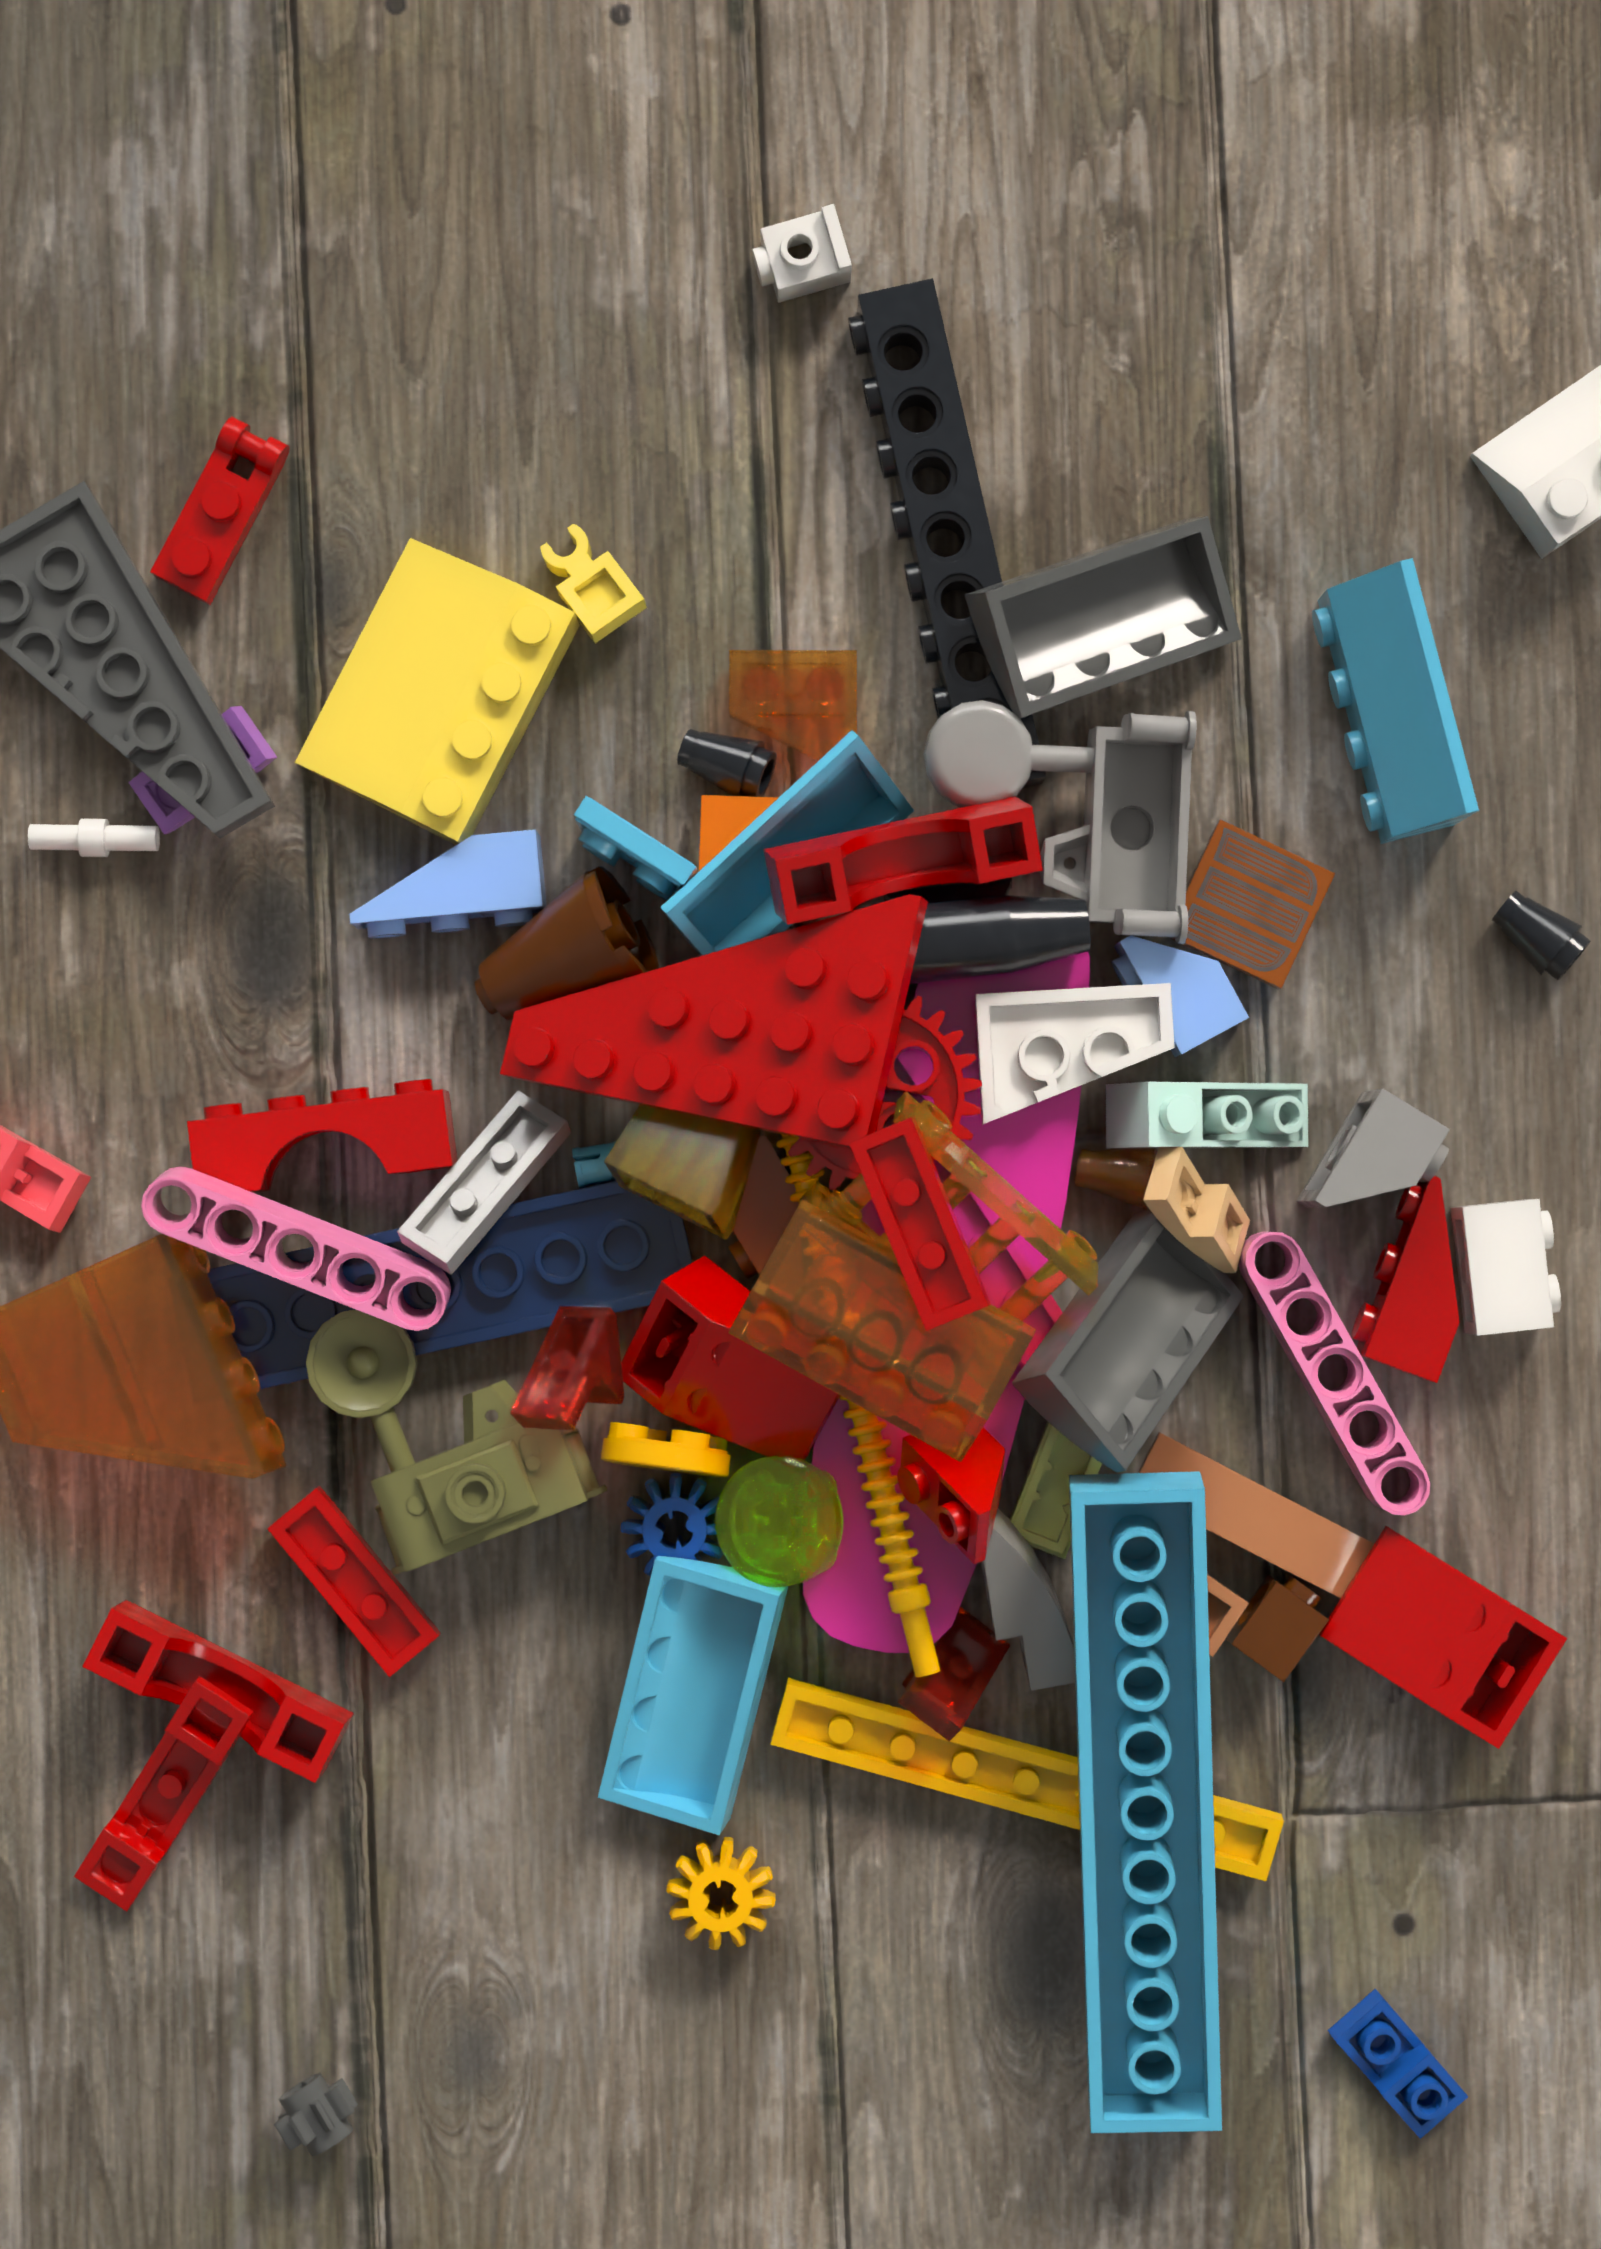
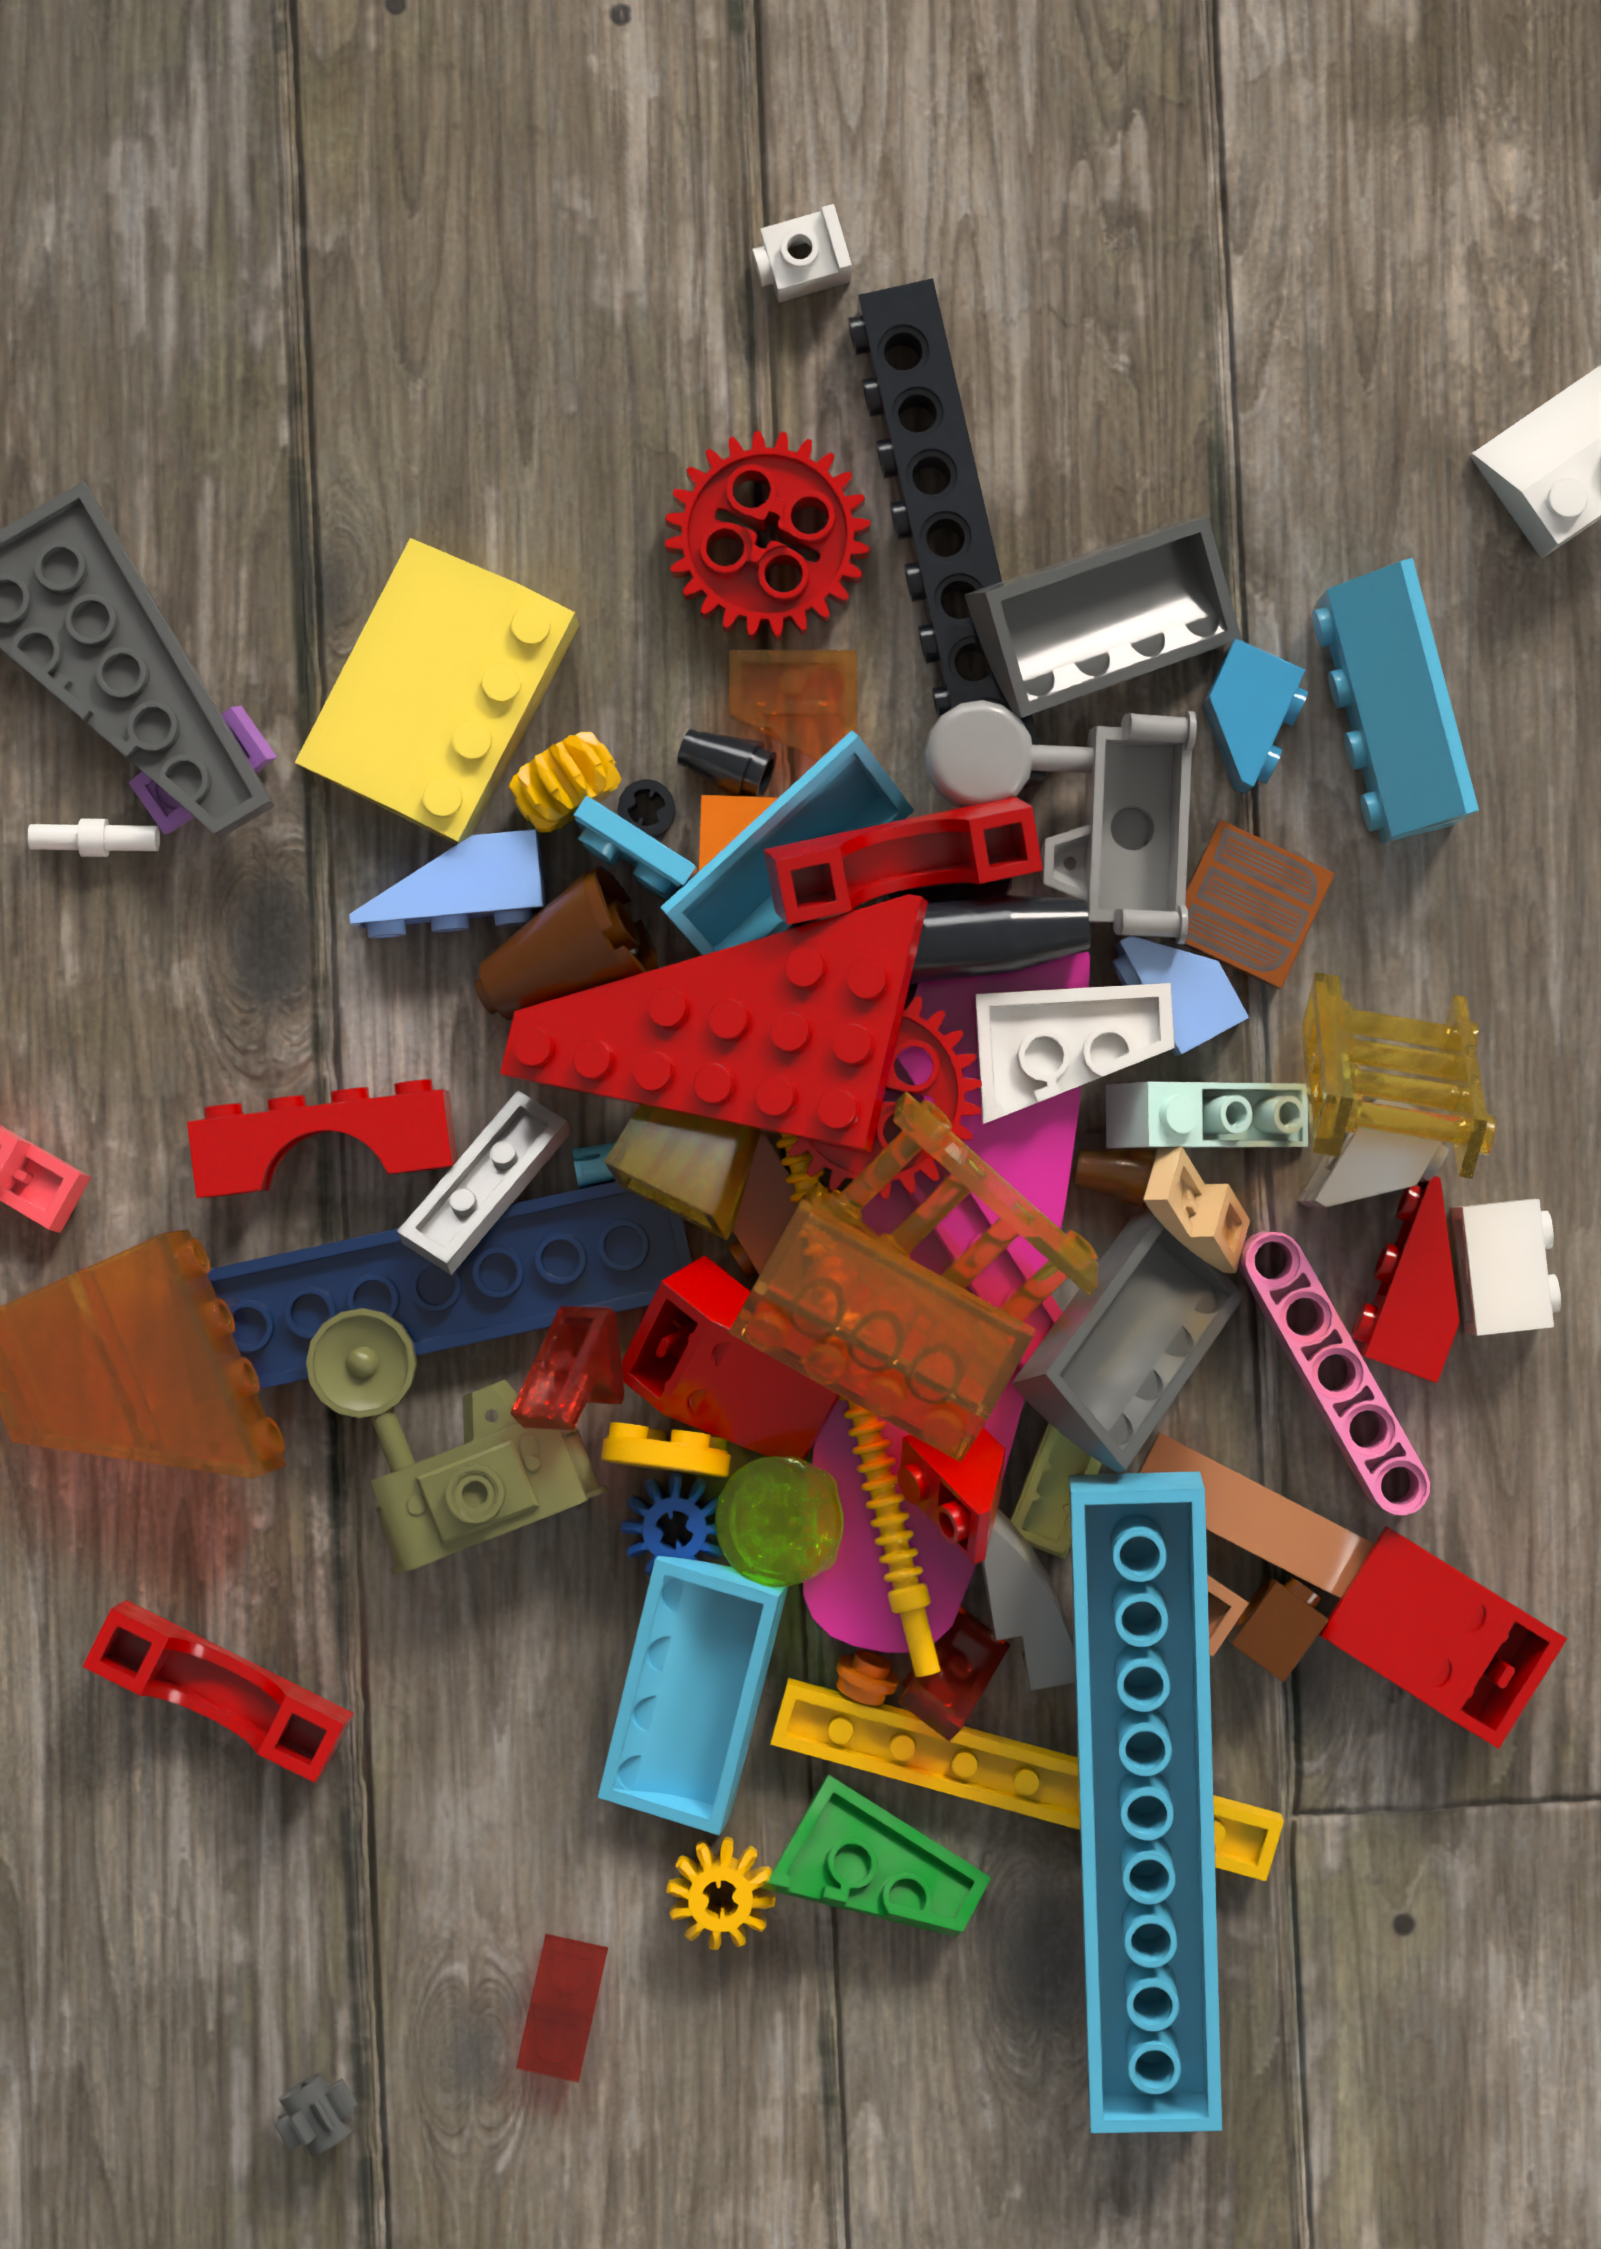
red slope [74,1676,254,1912] -> none
bright pink beam [141,1167,451,1331] -> none
red plate [150,416,290,605] -> none
red plate [267,1486,441,1677] -> none
light yellow plate [540,524,647,644] -> none
red plate [849,1117,991,1331] -> none
blue slope [1327,1988,1468,2139] -> none
black cone [1492,891,1591,981] -> none
none -> yellow gear [509,732,622,832]
none -> clear red slope [516,1934,608,2083]
none -> black bush [618,779,676,838]
none -> red gear [664,431,871,641]
none -> green wing [762,1775,992,1937]
none -> orange plate [836,1650,899,1706]
none -> dark azure slope [1202,638,1308,794]
none -> clear yellow fence [1301,972,1496,1179]

